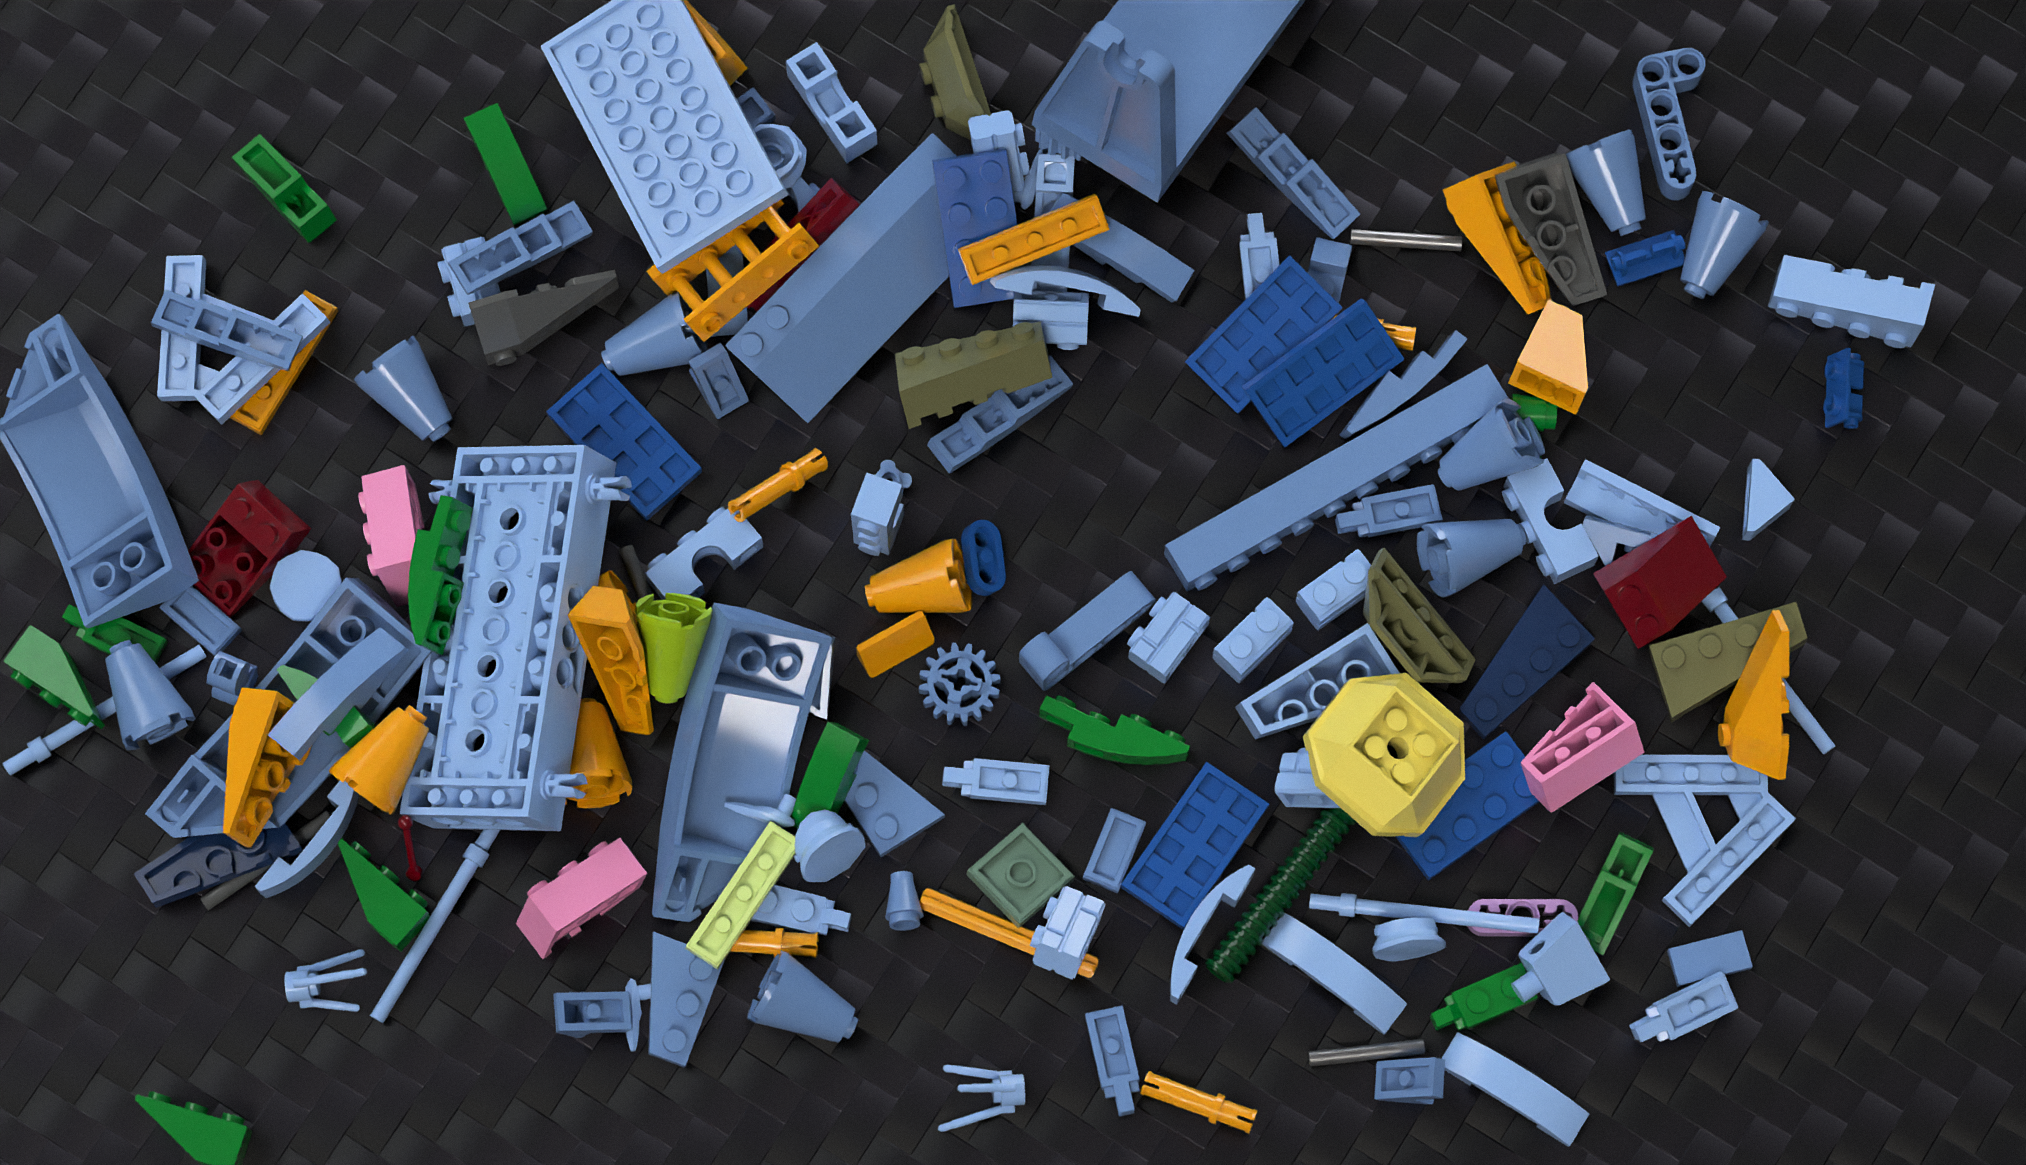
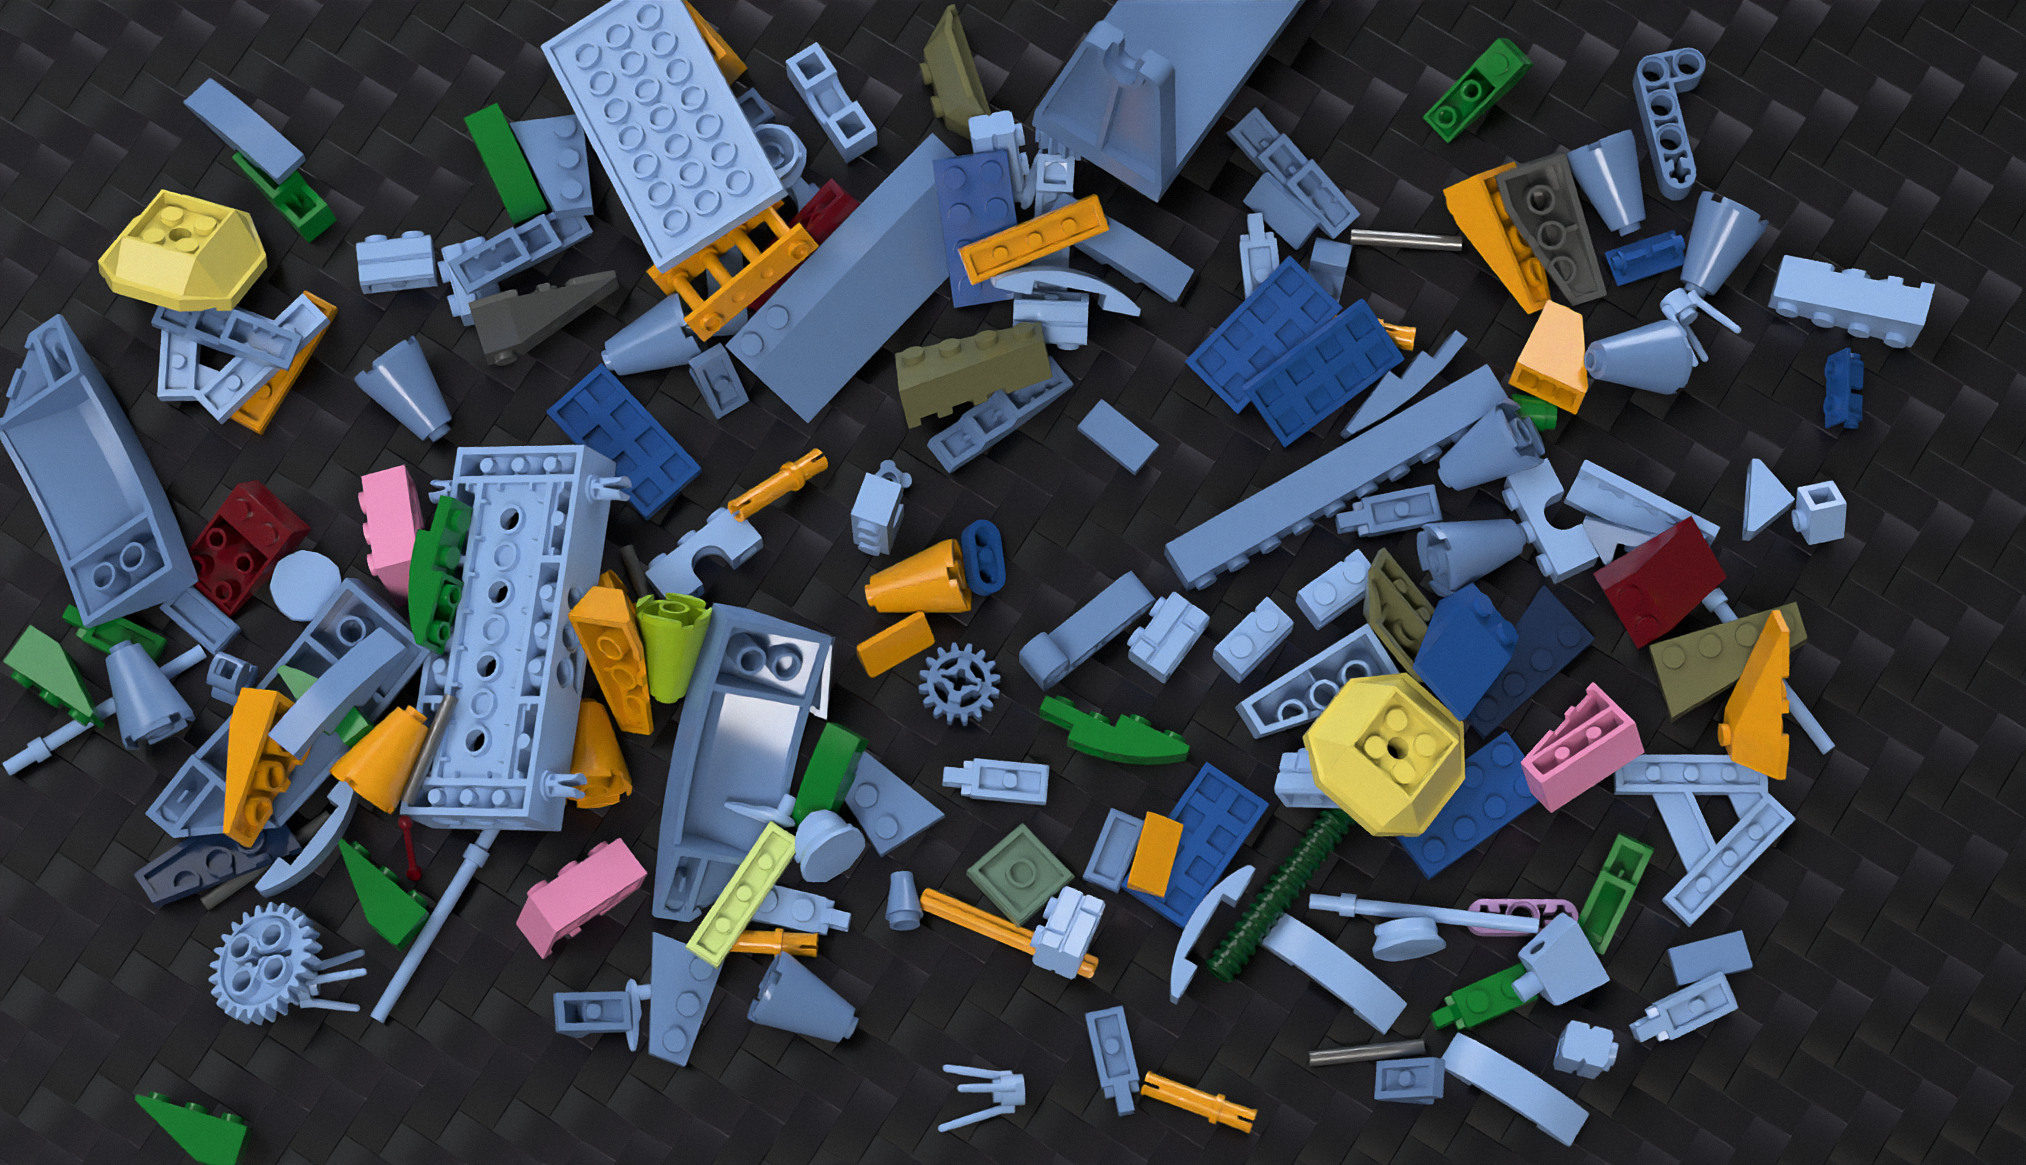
none -> light yellow piece [98,189,267,312]
none -> medium blue slope [184,78,306,185]
none -> light blue gear [209,902,322,1025]
none -> light blue brick [356,231,438,294]
none -> flat silver bar [400,693,459,805]
none -> medium blue wing [509,114,594,219]
none -> medium blue tile [1078,399,1159,475]
none -> light orange slope [1127,811,1184,898]
none -> medium blue tile [1243,172,1321,250]
none -> blue slope [1412,583,1519,722]
none -> green slope [1423,38,1535,143]
none -> light blue brick [1553,1020,1618,1079]
none -> medium blue cone [1584,320,1693,395]
none -> light blue plant [1660,288,1741,367]
none -> light blue brick [1792,480,1847,545]

